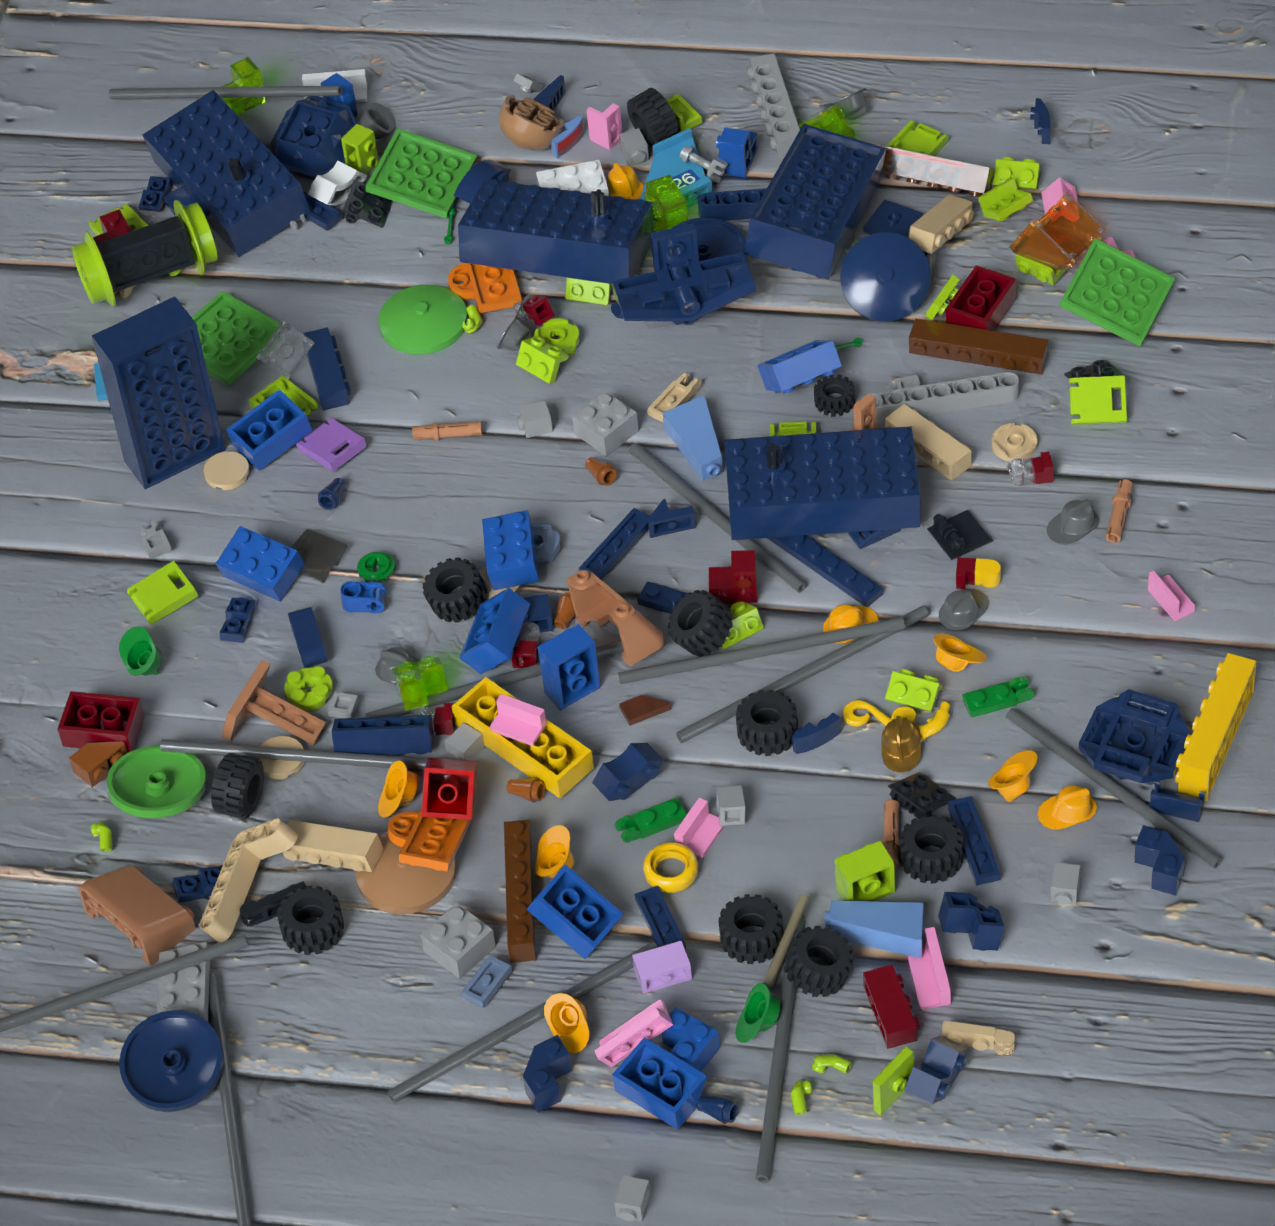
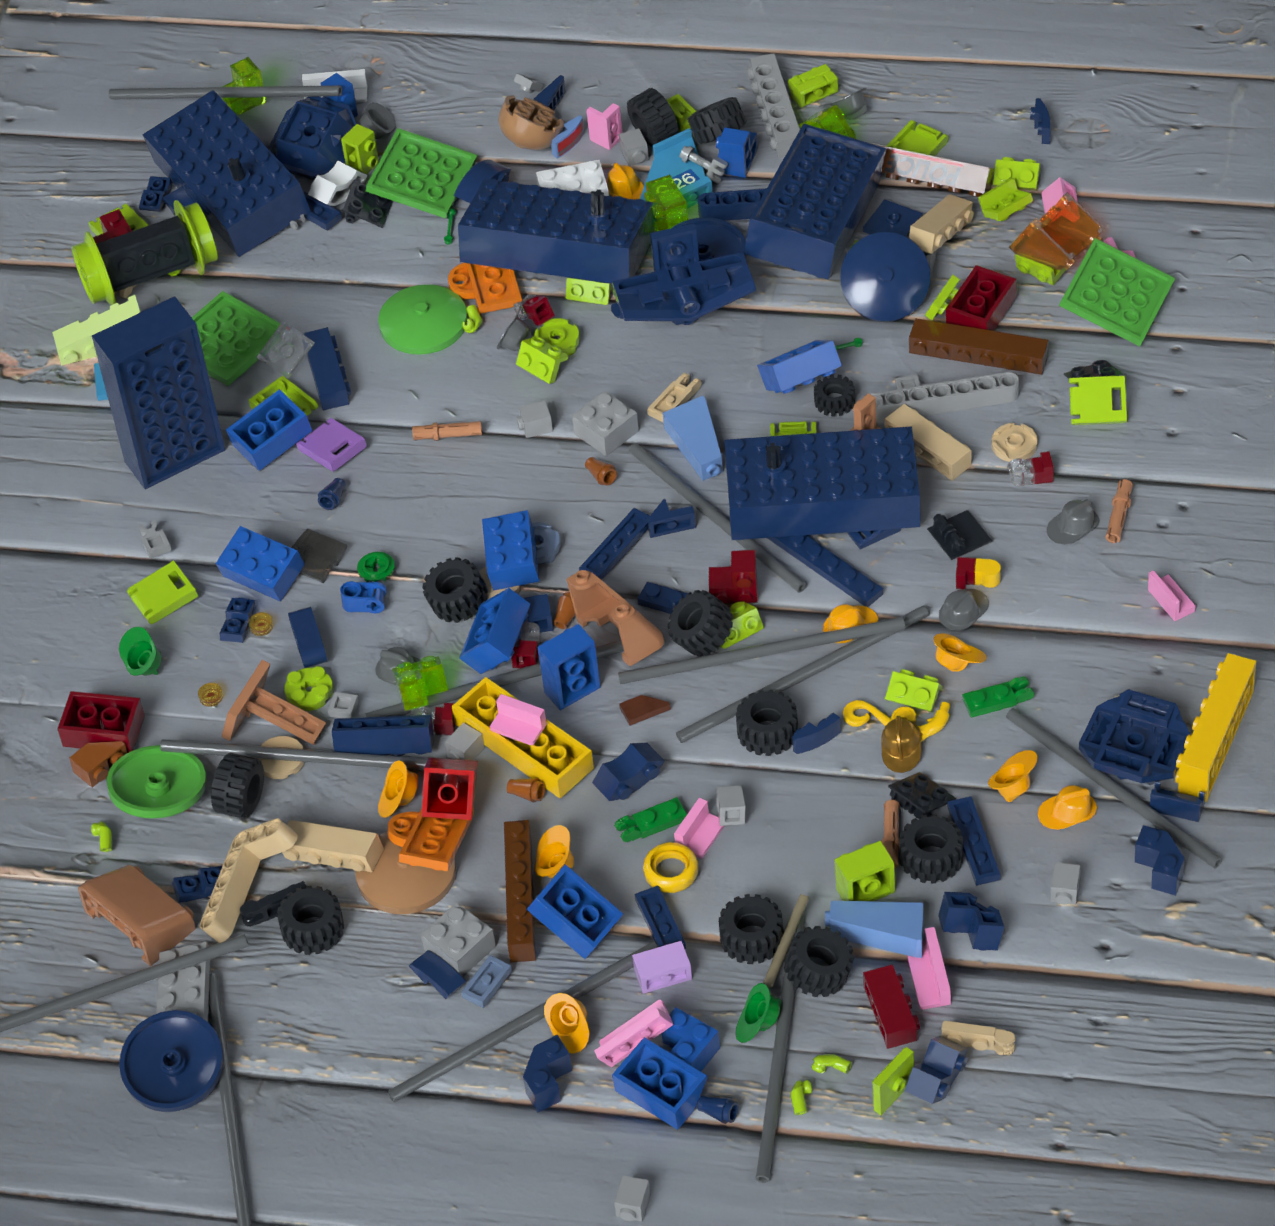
tan tile [203,451,250,490] -> none
none -> yellowish green wedge [52,295,140,366]
none -> clear yellow tile [198,683,223,707]
none -> clear yellow tile [249,612,273,636]
none -> dark blue slope [409,950,466,1000]
none -> black tyre [687,97,747,144]
none -> lime brick [788,64,838,108]

